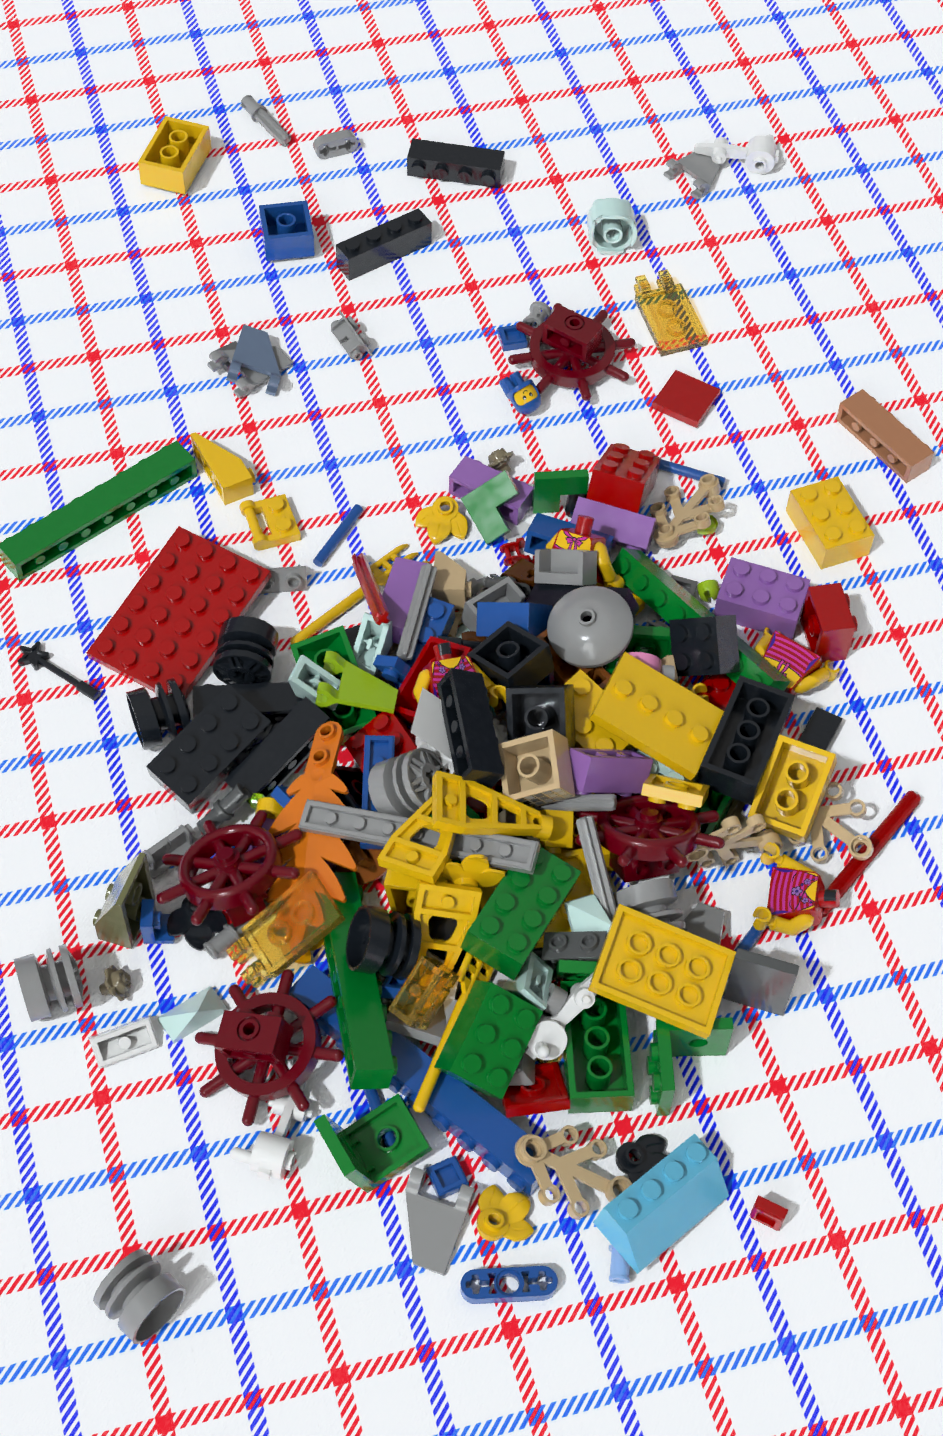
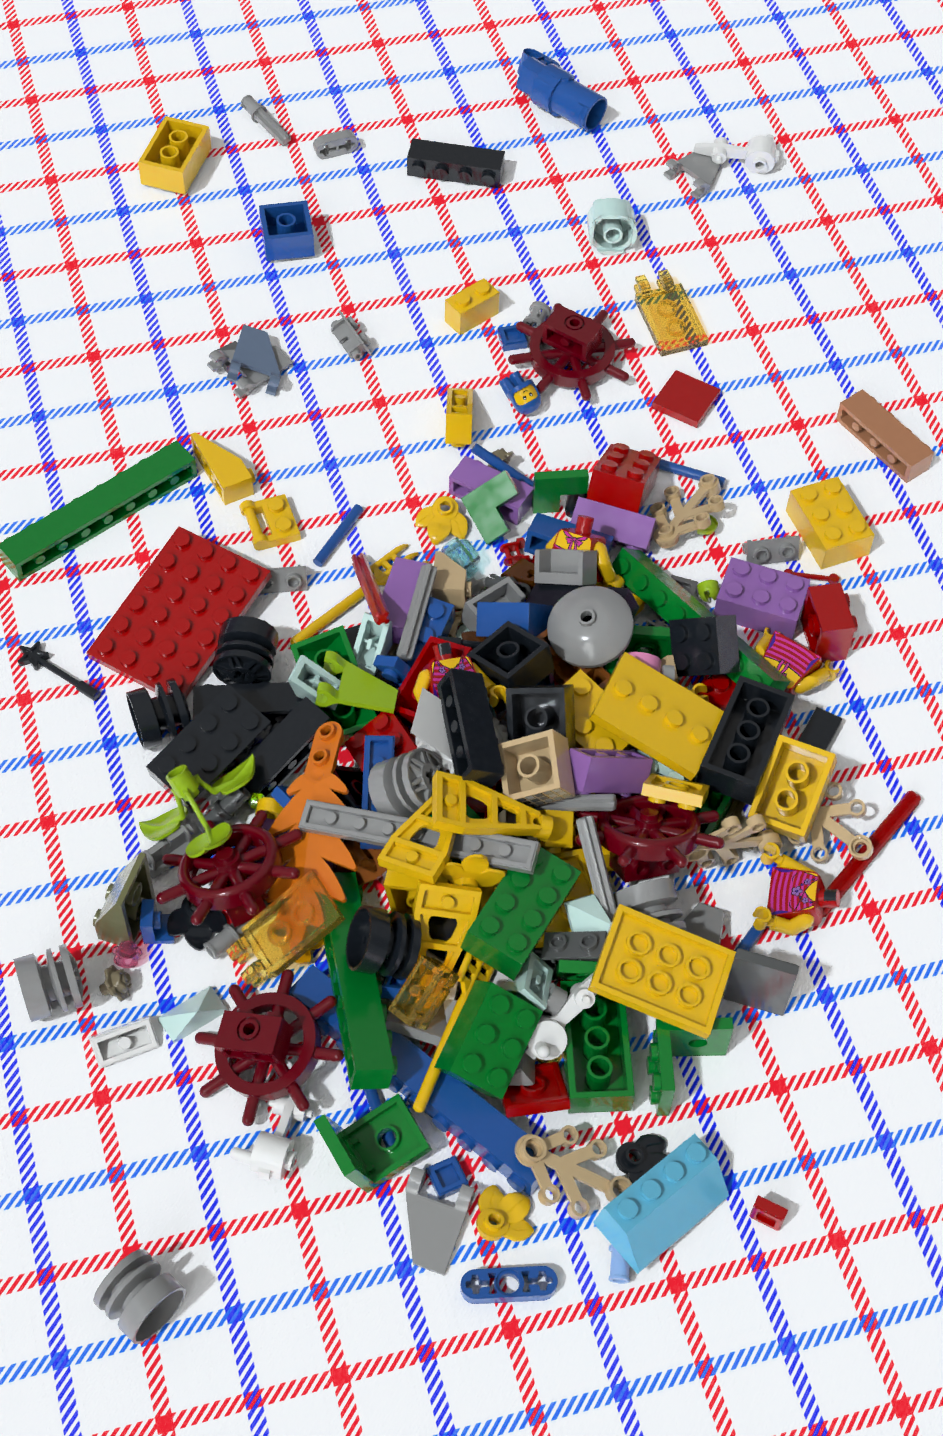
black brick [336,208,432,281] -> none
none -> clear pink plate [112,941,143,968]
none -> lime plant [139,754,255,858]
none -> clear light blue head [441,537,481,579]
none -> yellow brick [445,278,500,335]
none -> yellow slope [445,388,473,447]
none -> blue bar [470,443,534,487]
none -> blue piece [516,48,607,131]
none -> light grey hinge [742,535,800,565]
none -> red hinge [783,569,840,584]

